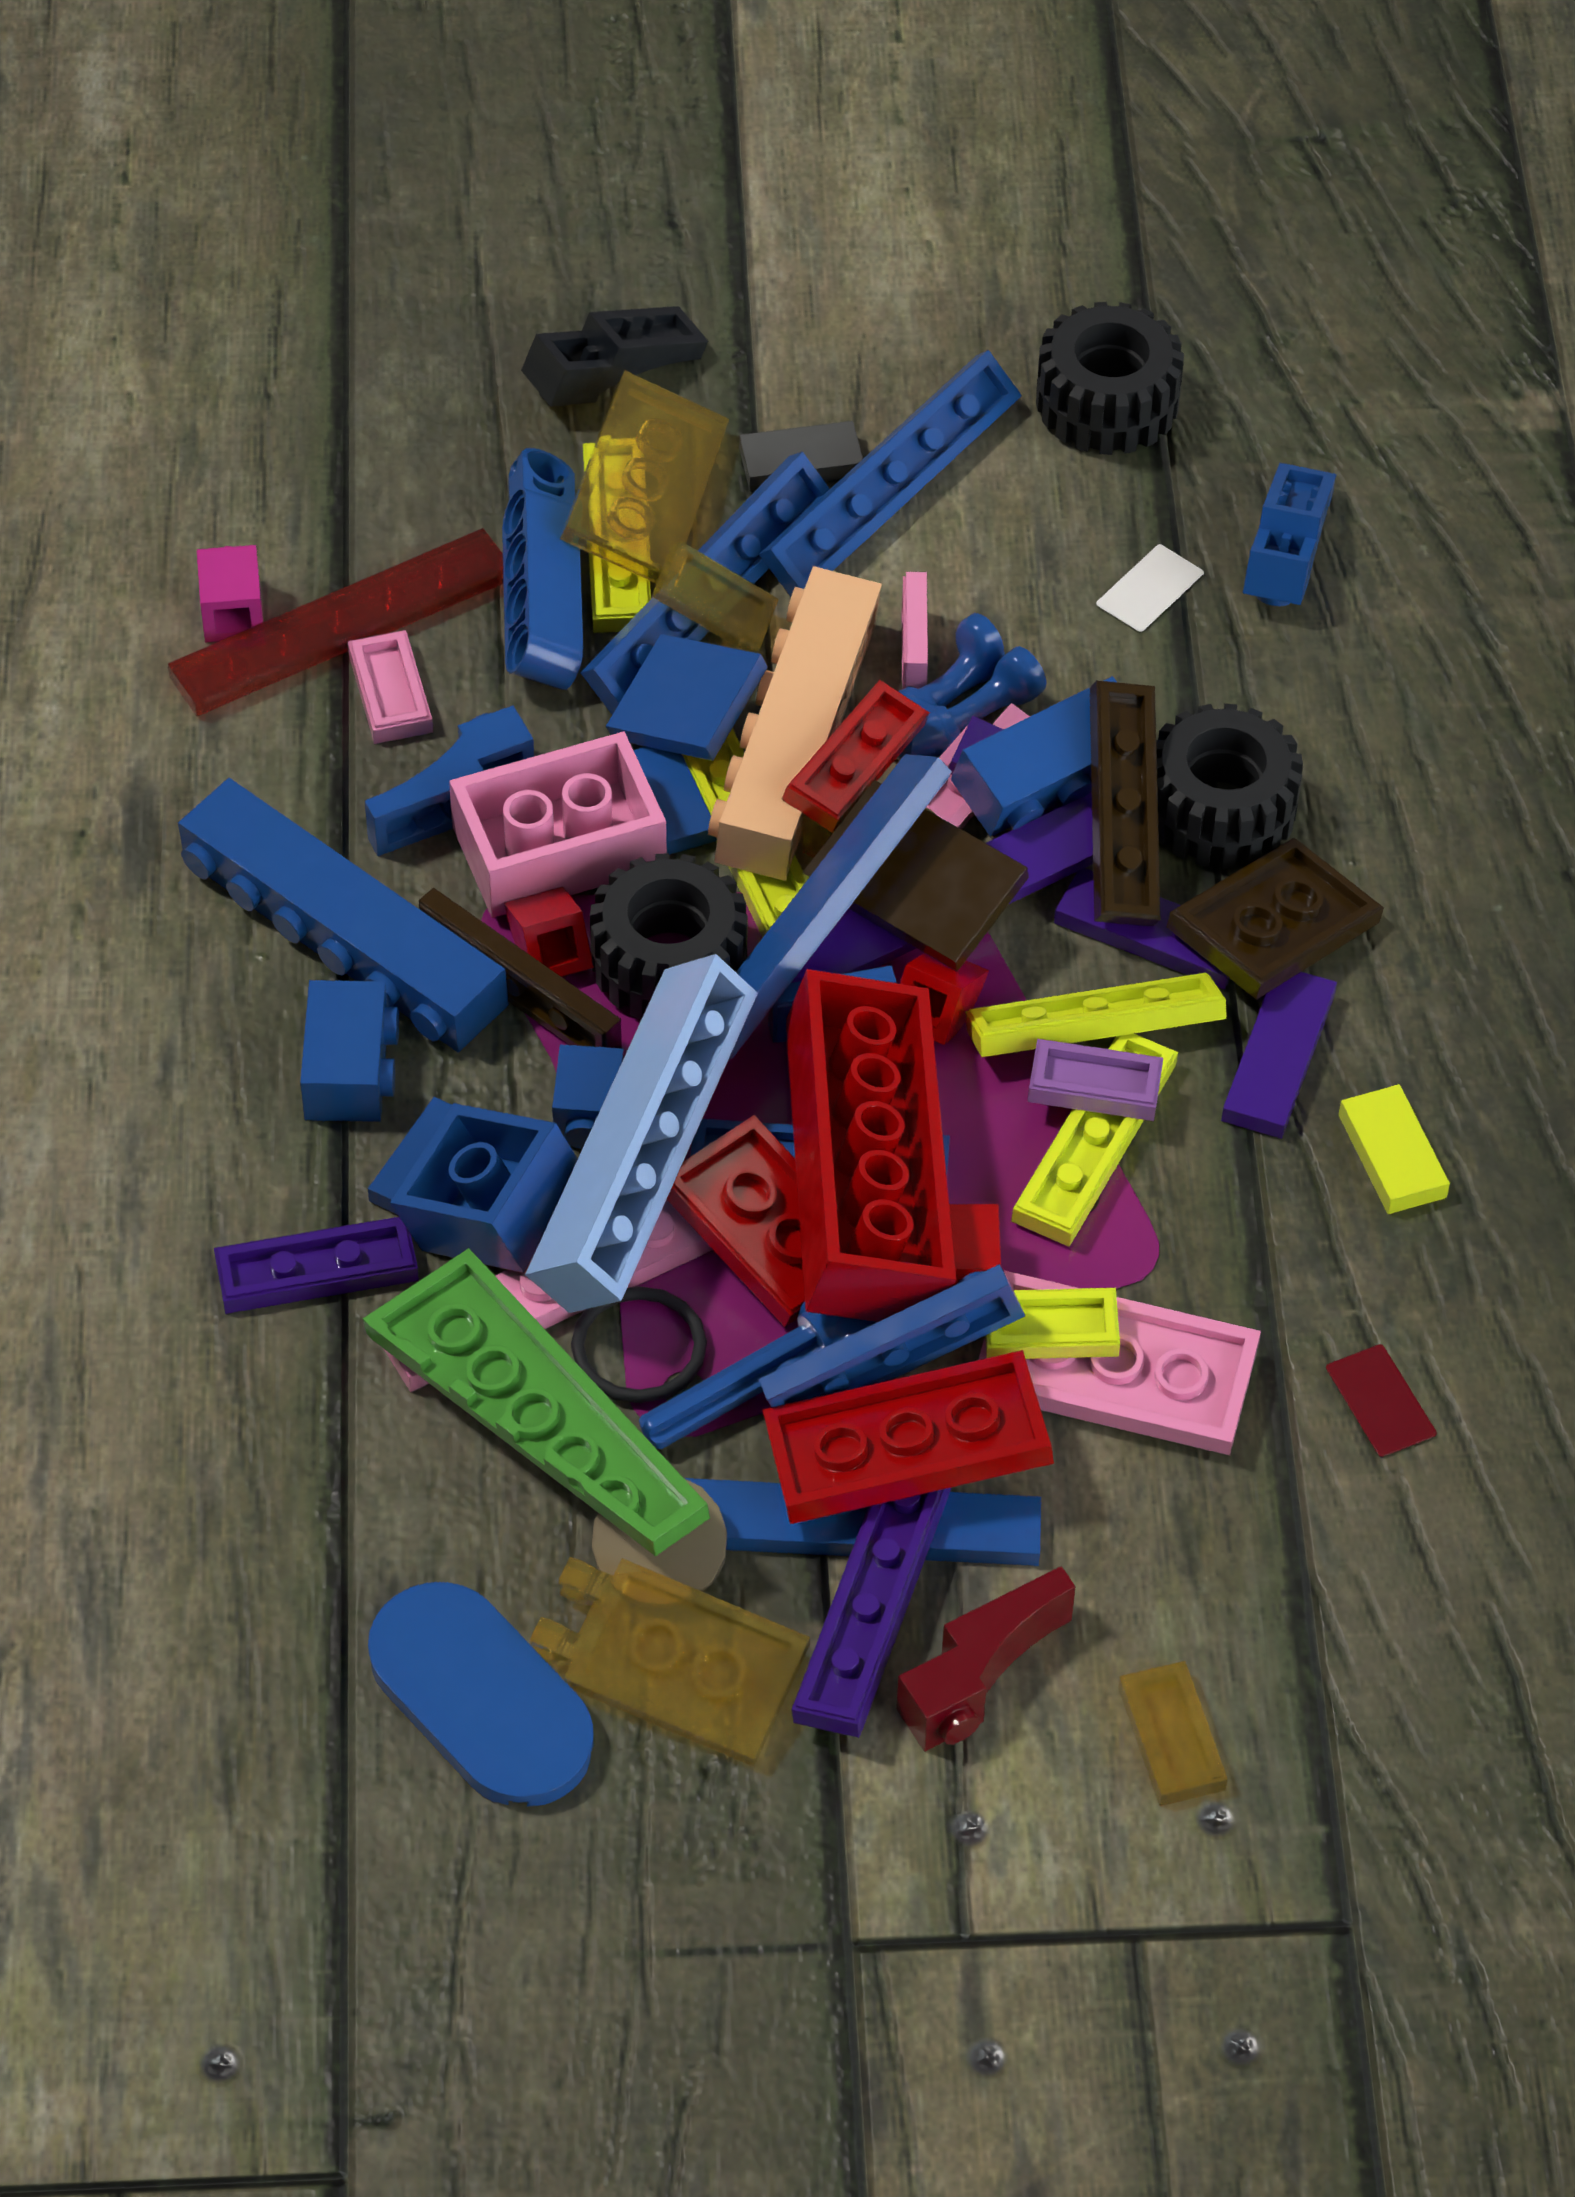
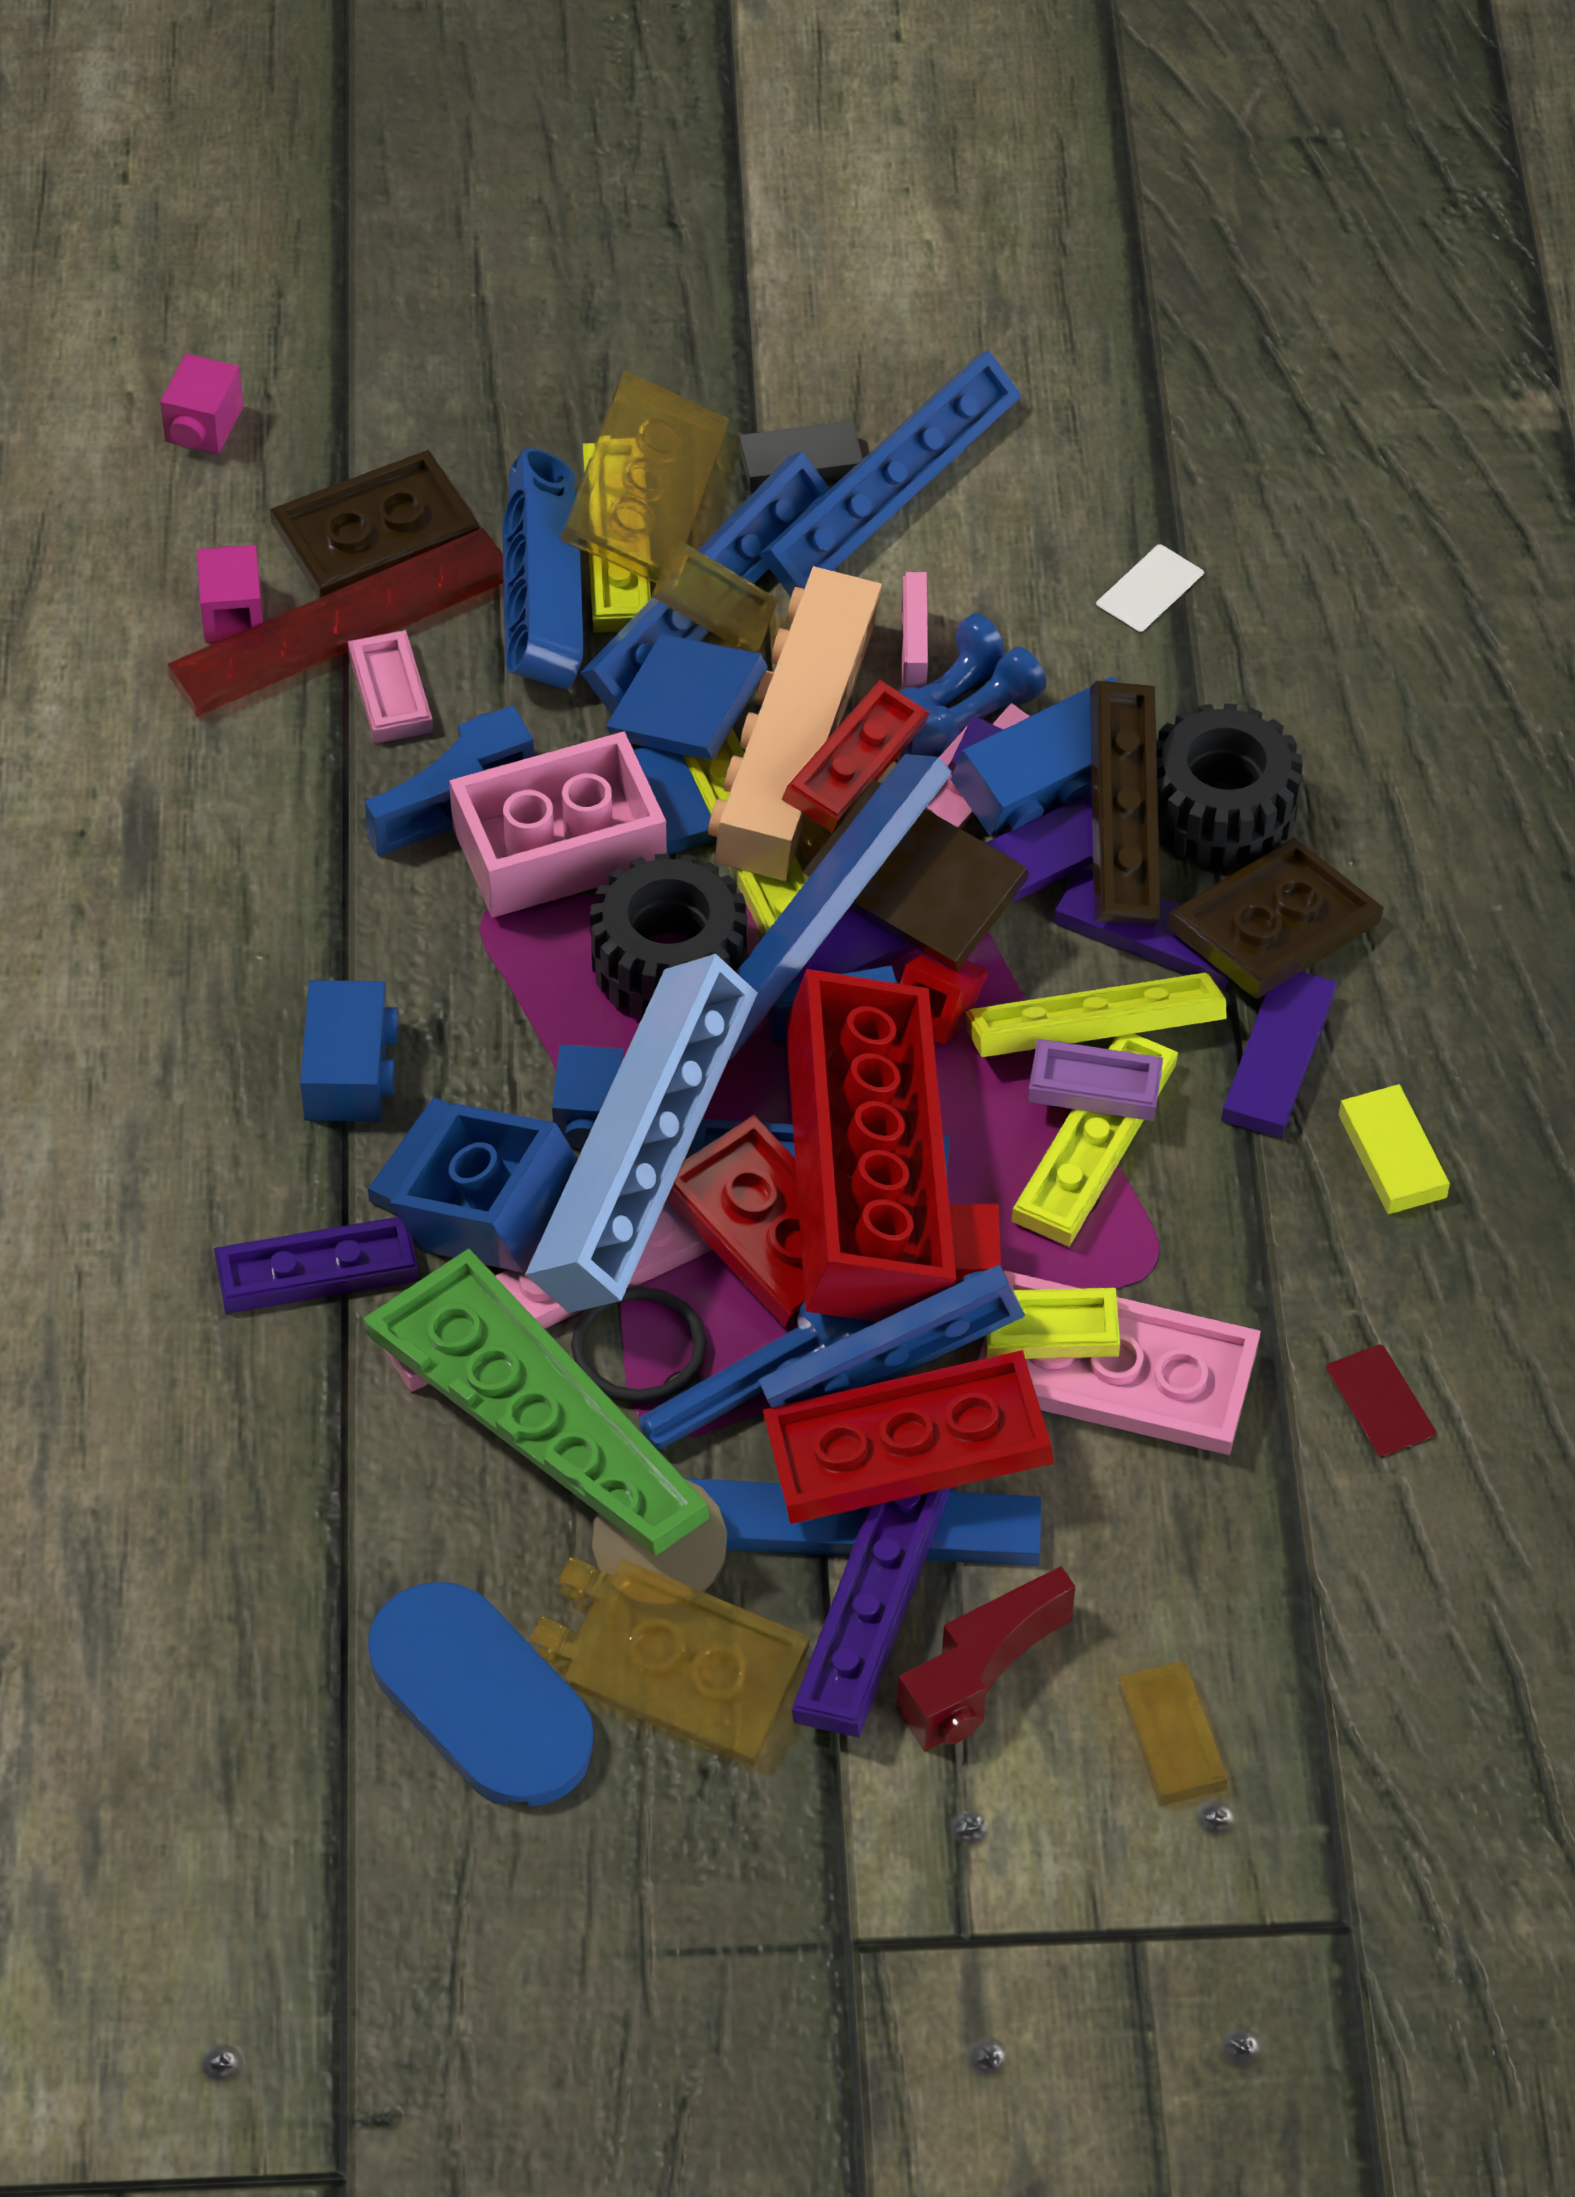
blue brick [178,778,509,1053] -> none
dark brown tile [419,887,622,1049] -> none
red brick [504,886,594,977] -> none
black slope [521,306,709,406] -> none
black tyre [1036,302,1184,455] -> none
blue slope [1243,463,1337,606] -> none
none -> dark pink brick [160,353,244,455]
none -> dark brown tile [270,449,480,601]

